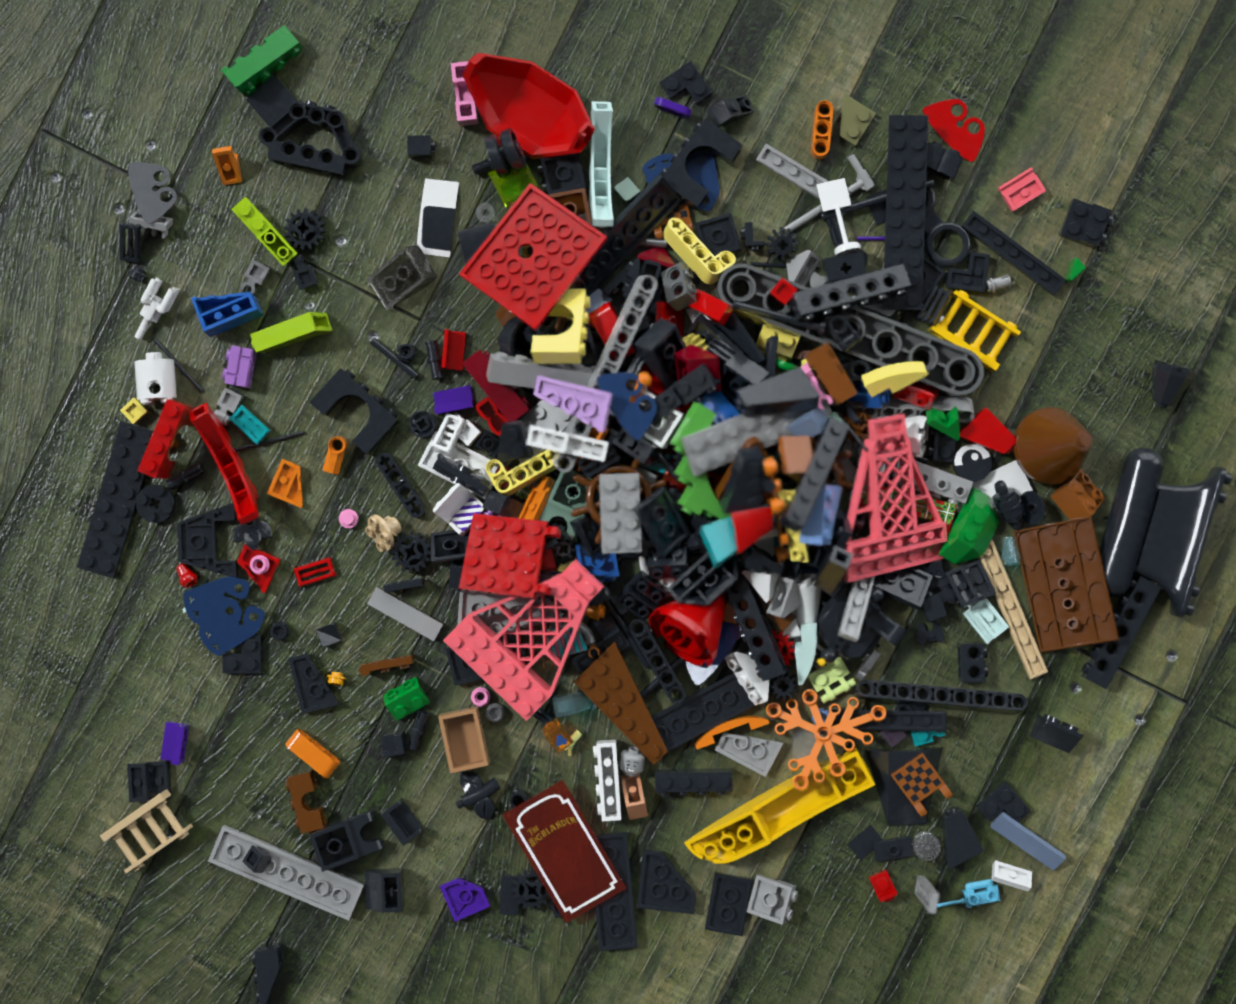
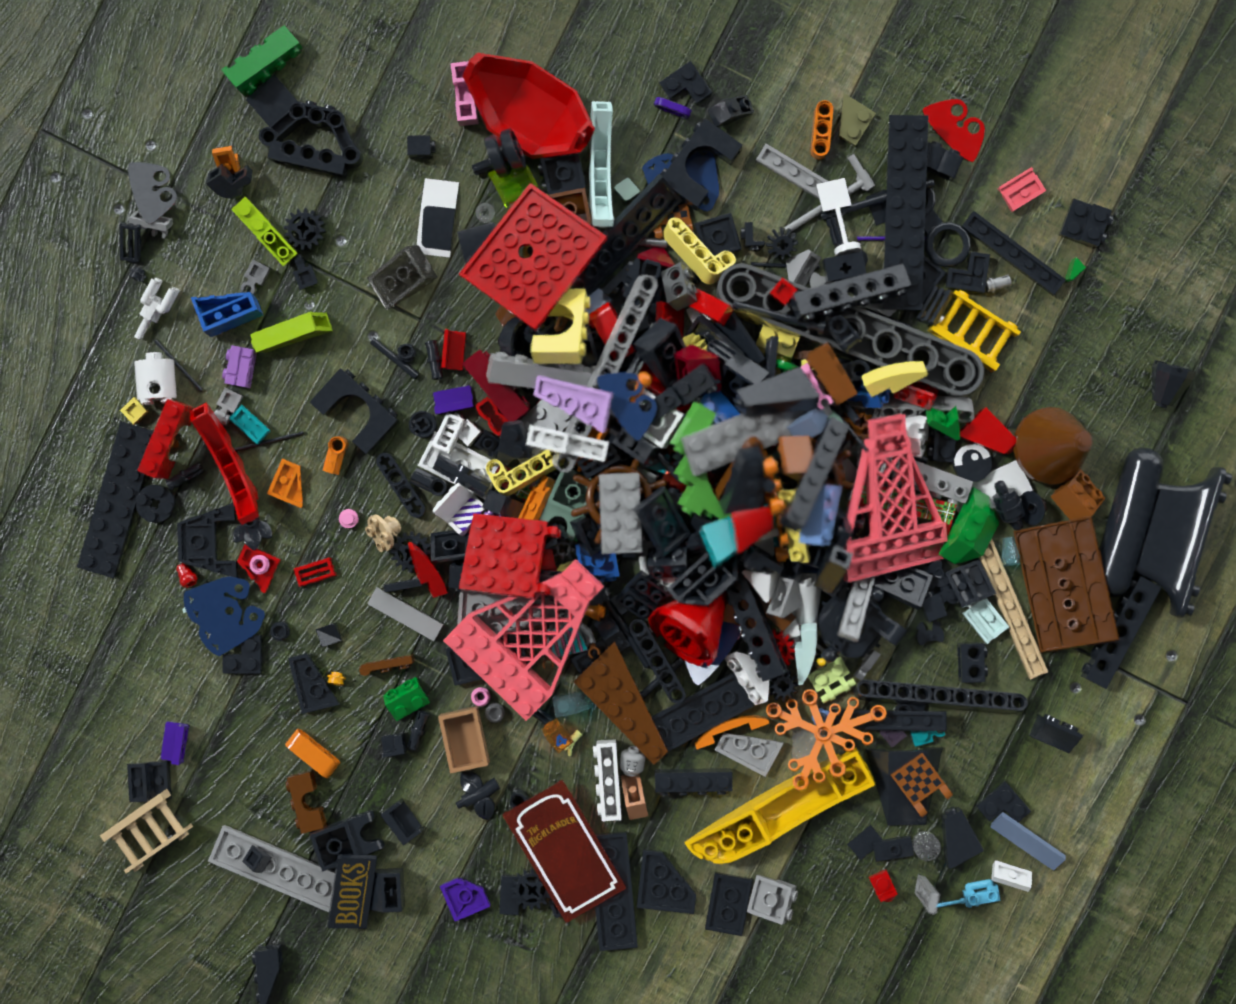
none -> black brick [206,164,253,199]
none -> black tile [327,855,377,929]
none -> red slope [408,542,447,598]
none -> black piece [410,468,449,496]

